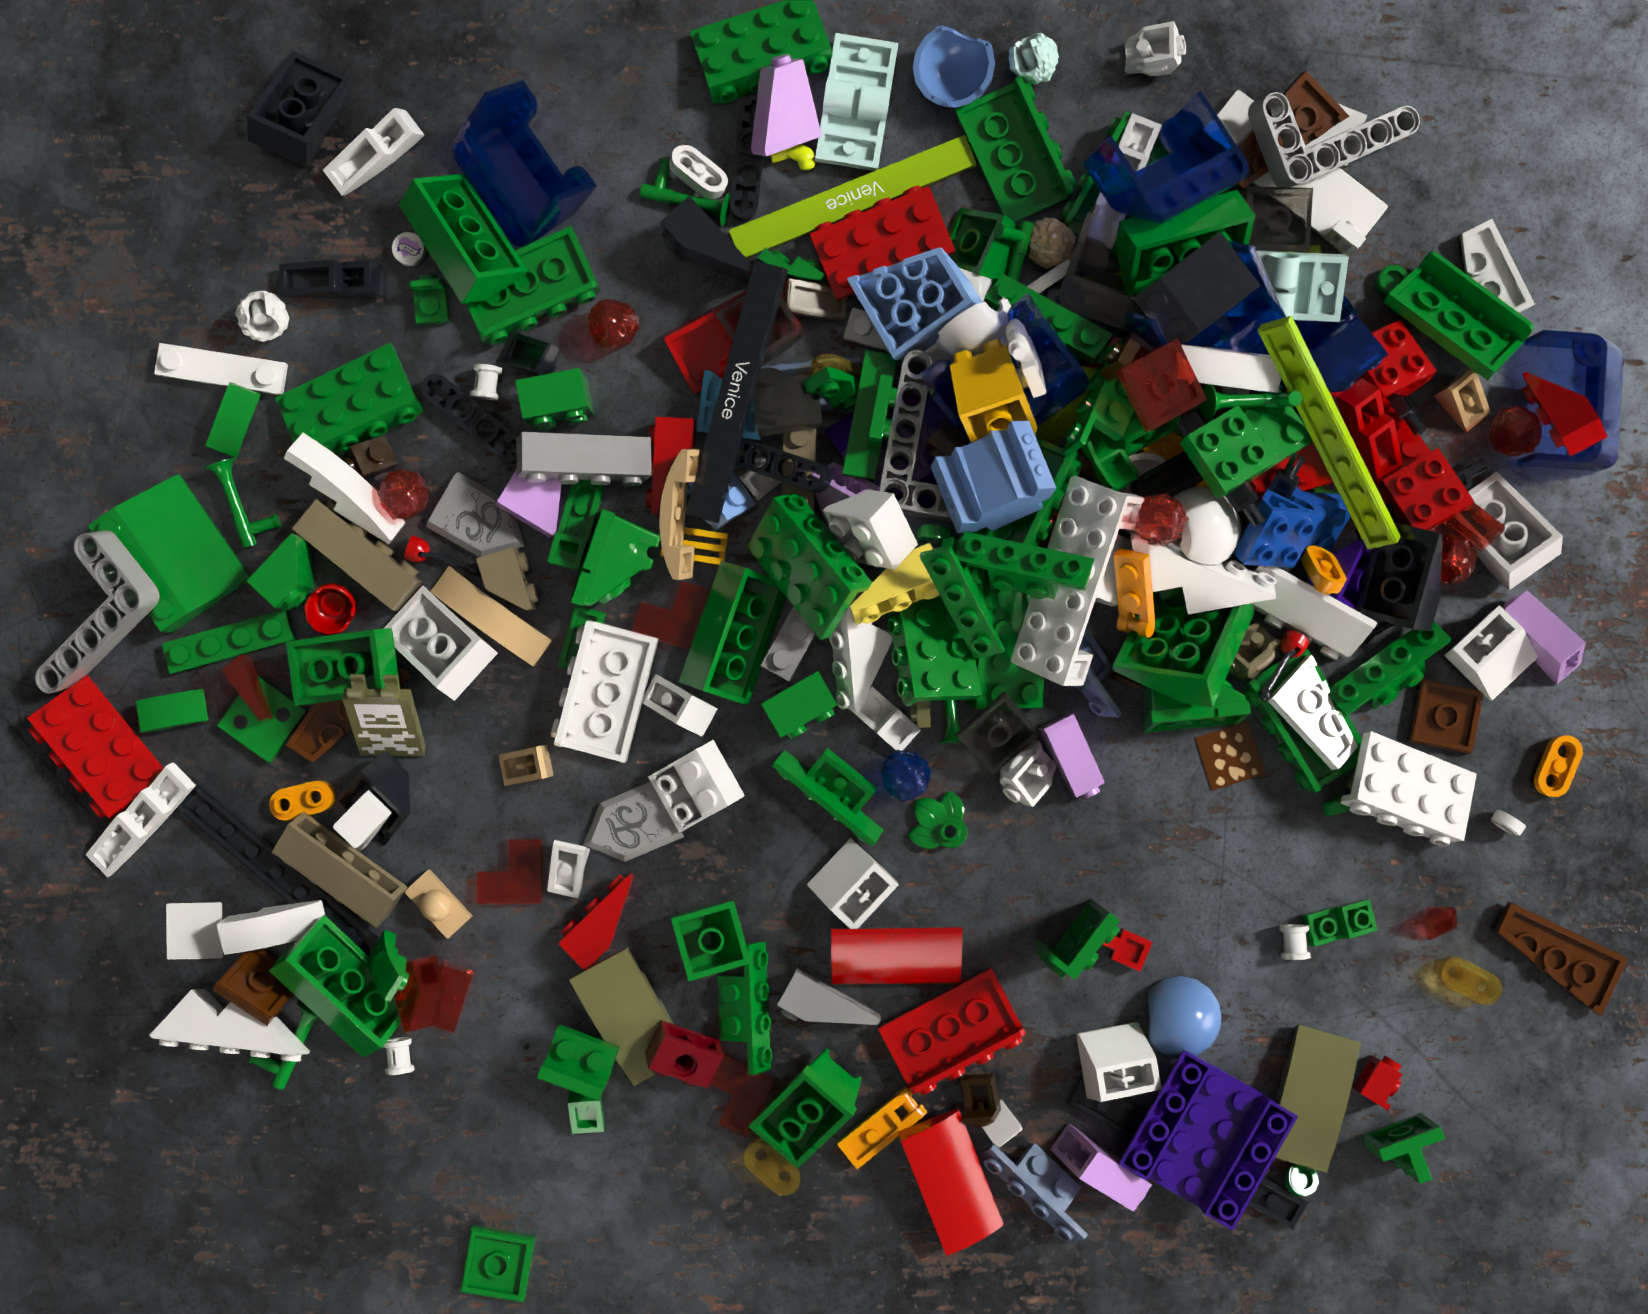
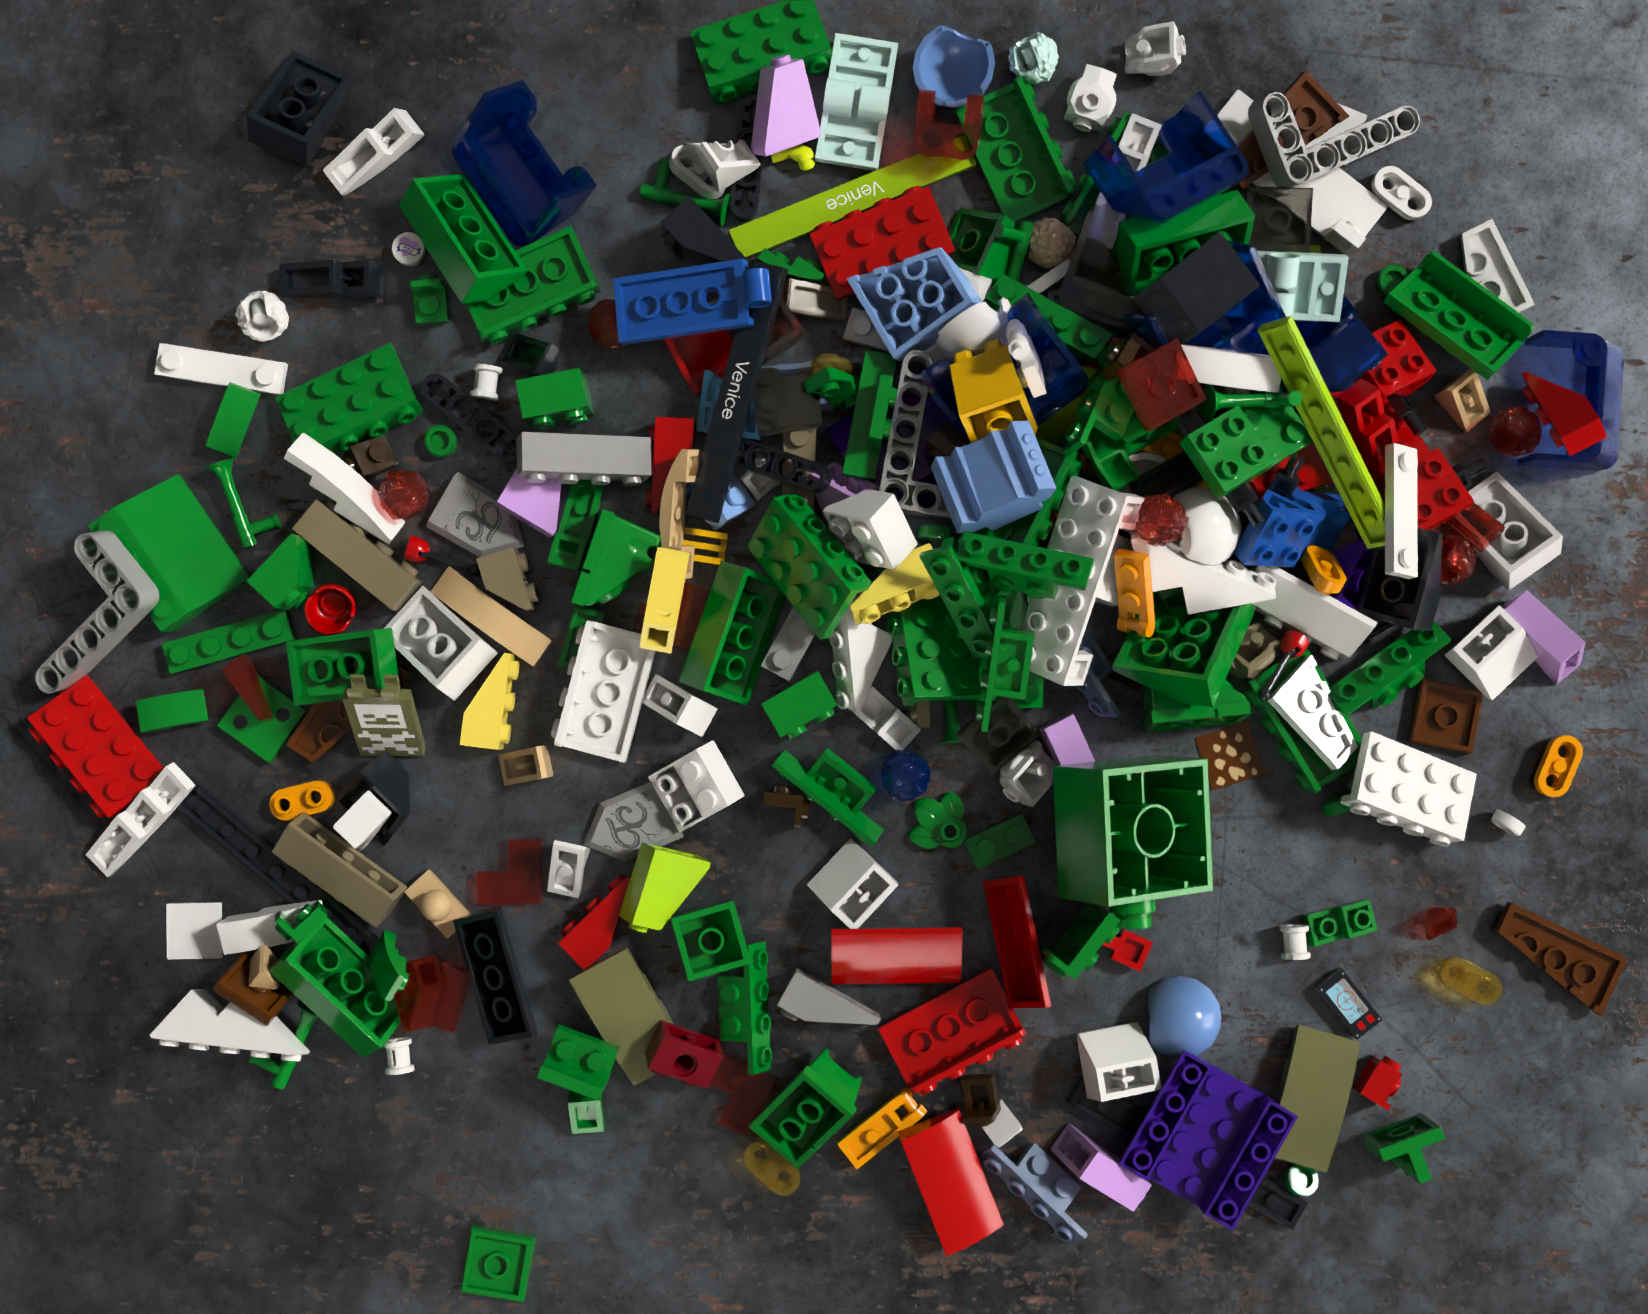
none -> tan slope [248,945,280,989]
none -> green bracket [275,901,328,944]
none -> green tile [424,425,458,458]
none -> black slope [453,905,538,1045]
none -> light yellow slope [460,653,520,750]
none -> blue hinge [613,259,772,345]
none -> lime slope [619,842,711,933]
none -> light yellow slope [639,547,690,654]
none -> white slope [685,140,761,192]
none -> dark brown bracket [764,785,809,828]
none -> clear red piece [914,89,985,160]
none -> green plate [964,813,1036,870]
none -> green bracket [976,595,1035,732]
none -> red slope [983,875,1051,1009]
none -> green brick [1053,755,1213,930]
none -> white hand [1063,64,1117,132]
none -> tile [1315,968,1382,1040]
none -> white plate [1371,166,1432,221]
none -> white plate [1385,443,1418,579]

